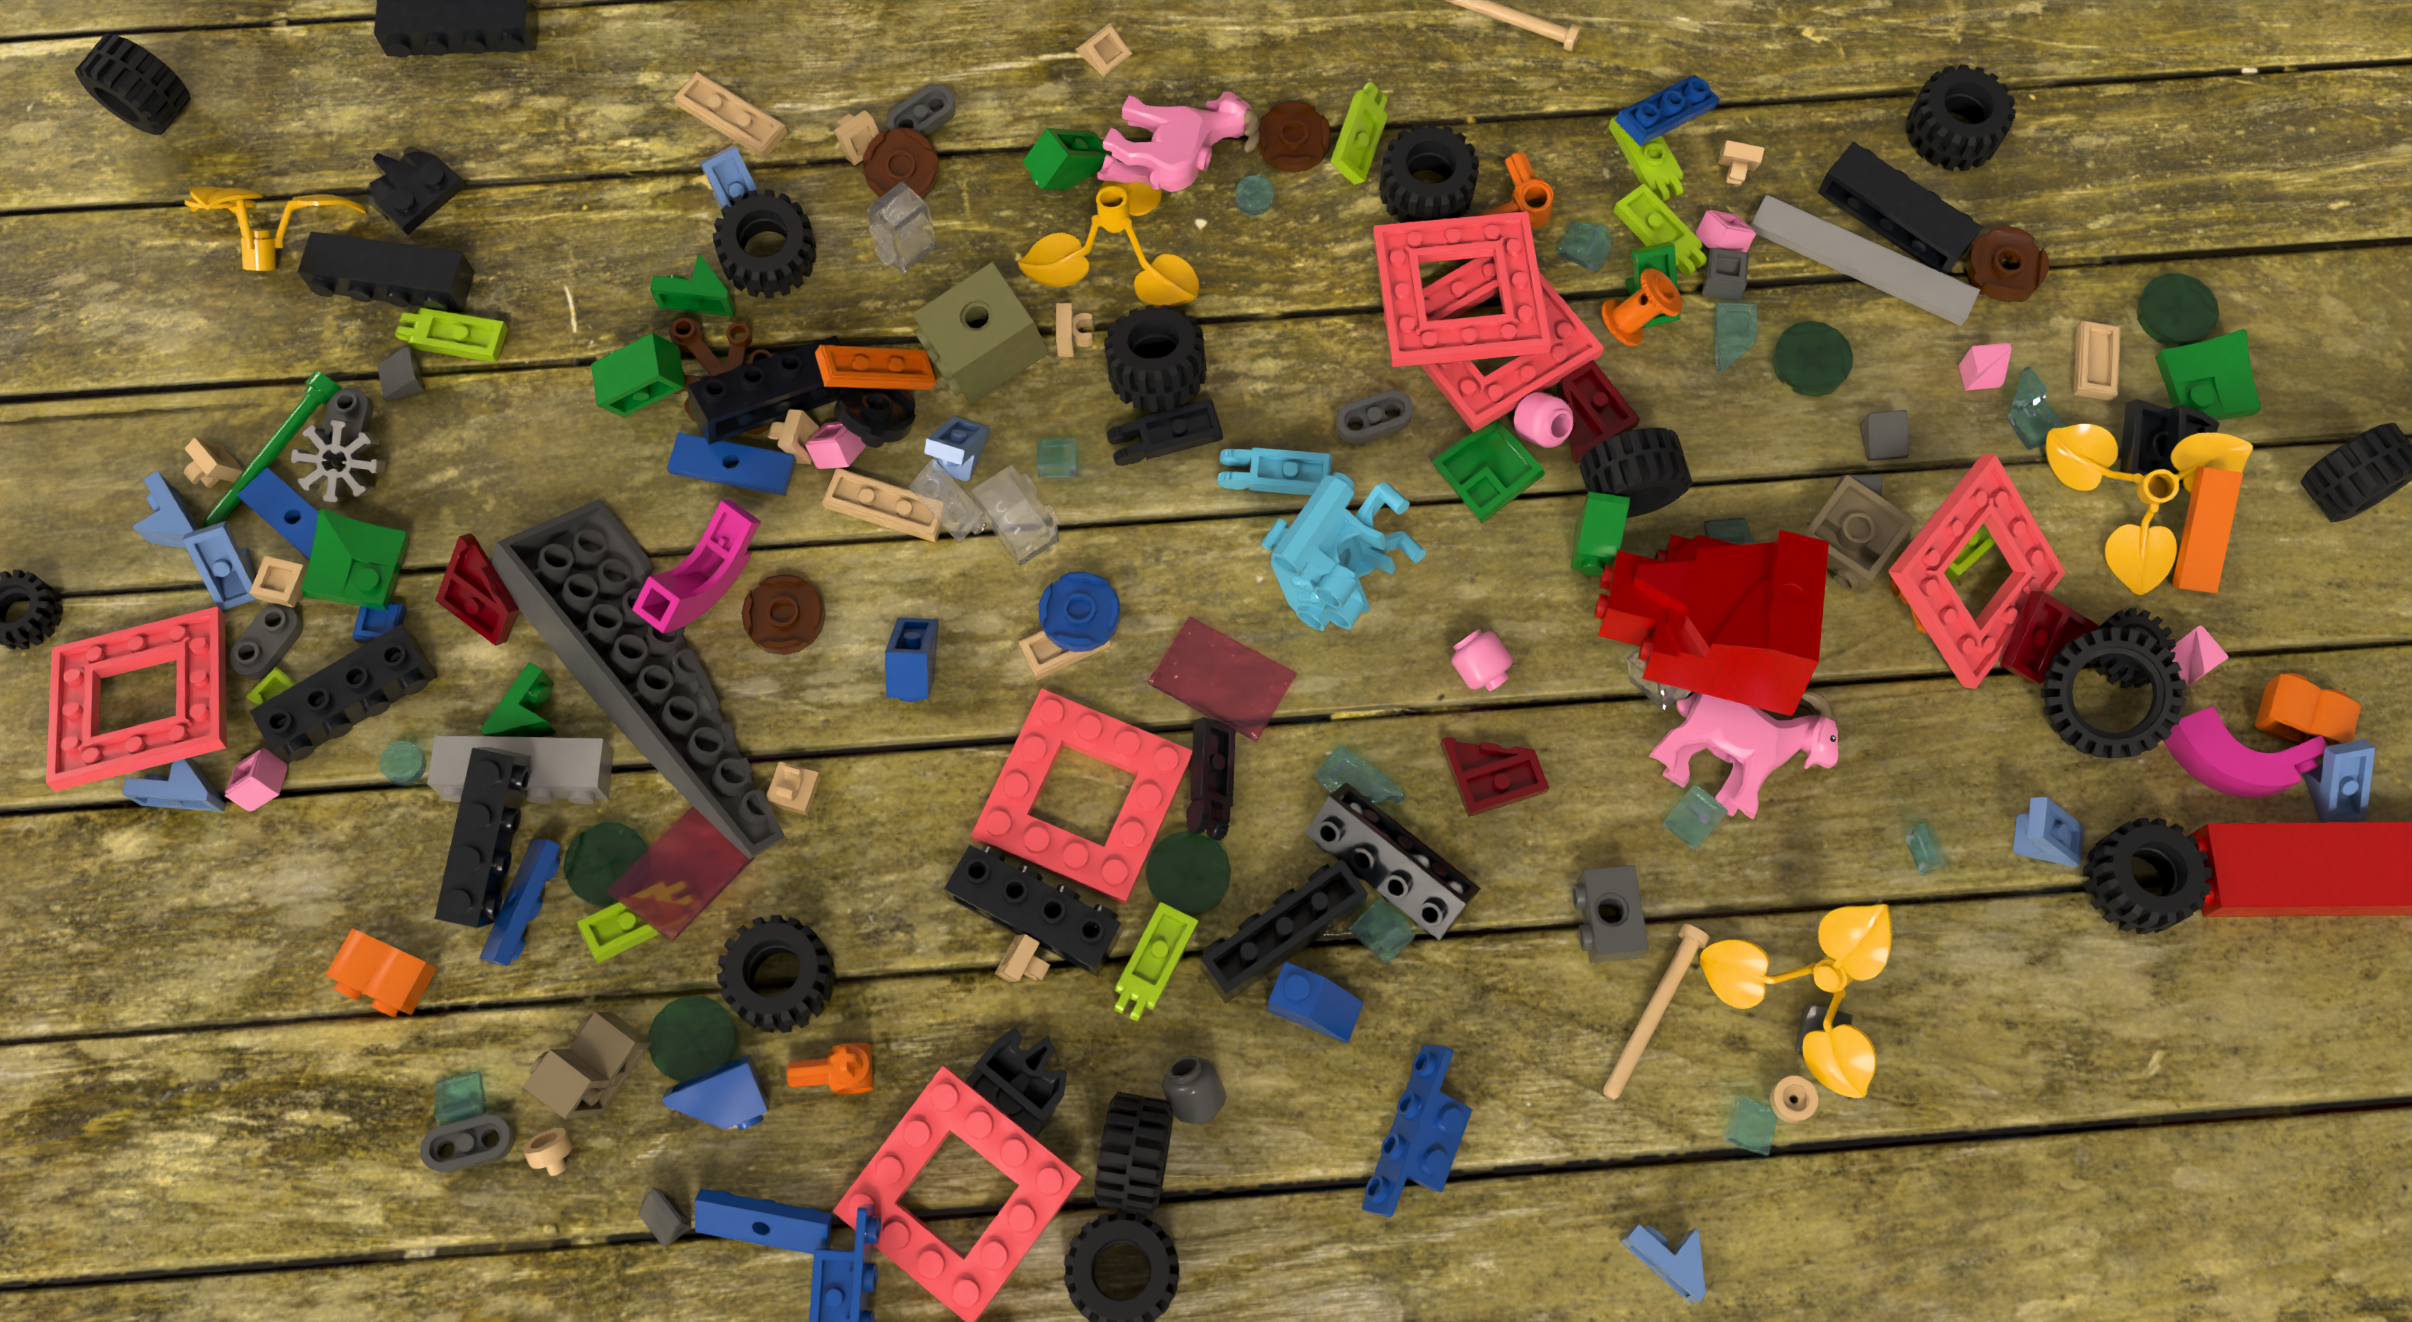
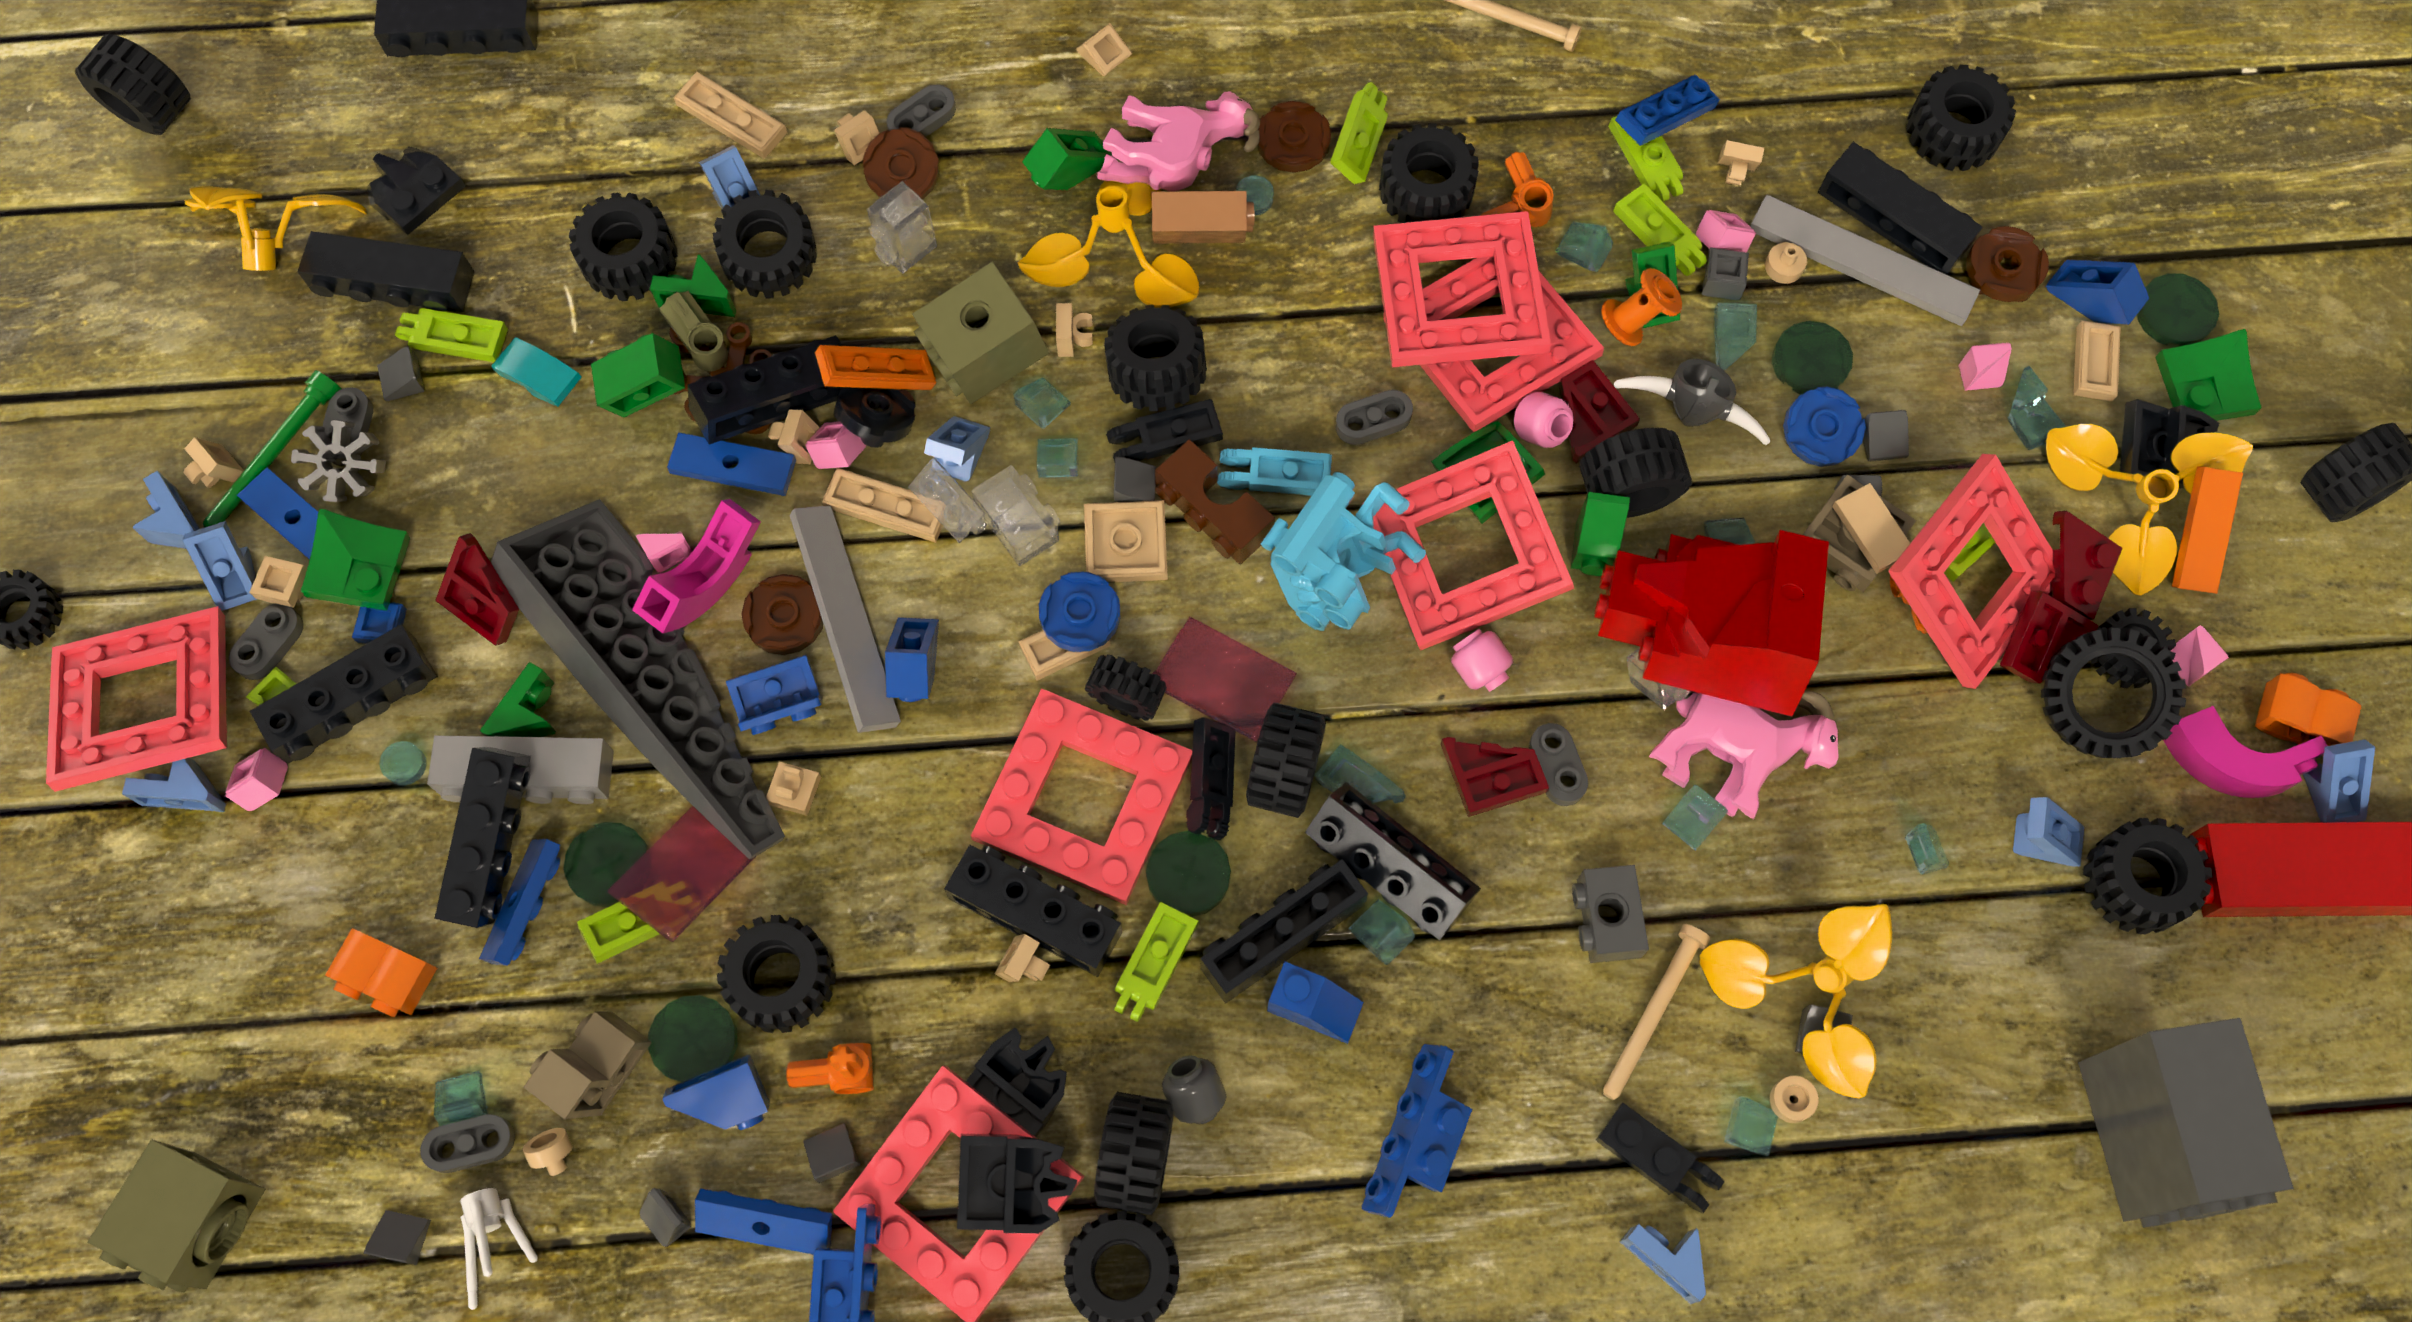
none -> olive brick [87,1139,266,1293]
none -> dark grey slope [363,1210,431,1265]
none -> white plant [460,1188,538,1310]
none -> teal slope [491,337,582,407]
none -> black tyre [569,192,678,301]
none -> bright pink slope [636,531,692,573]
none -> olive piece [659,291,728,371]
none -> blue bracket [726,654,823,735]
none -> light grey tile [789,506,901,733]
none -> dark grey slope [803,1123,861,1183]
none -> black plate [957,1134,1078,1234]
none -> clear light blue slope [1013,377,1071,430]
none -> tan tile [1084,500,1168,583]
none -> black tyre [1085,654,1167,721]
none -> dark grey slope [1114,457,1156,502]
none -> medium nougat brick [1152,191,1254,244]
none -> reddish brown arch [1155,439,1275,565]
none -> black tyre [1246,702,1326,818]
none -> coral plate [1362,441,1575,650]
none -> dark grey plate [1529,723,1588,806]
none -> black hinge [1596,1103,1725,1213]
none -> dark grey helmet [1614,359,1770,445]
none -> tan tile [1765,242,1807,284]
none -> blue tile [1783,386,1866,467]
none -> tan tile [1832,483,1910,574]
none -> blue slope [2046,260,2149,325]
none -> dark red wing [2053,510,2122,620]
none -> dark grey brick [2078,1018,2294,1228]

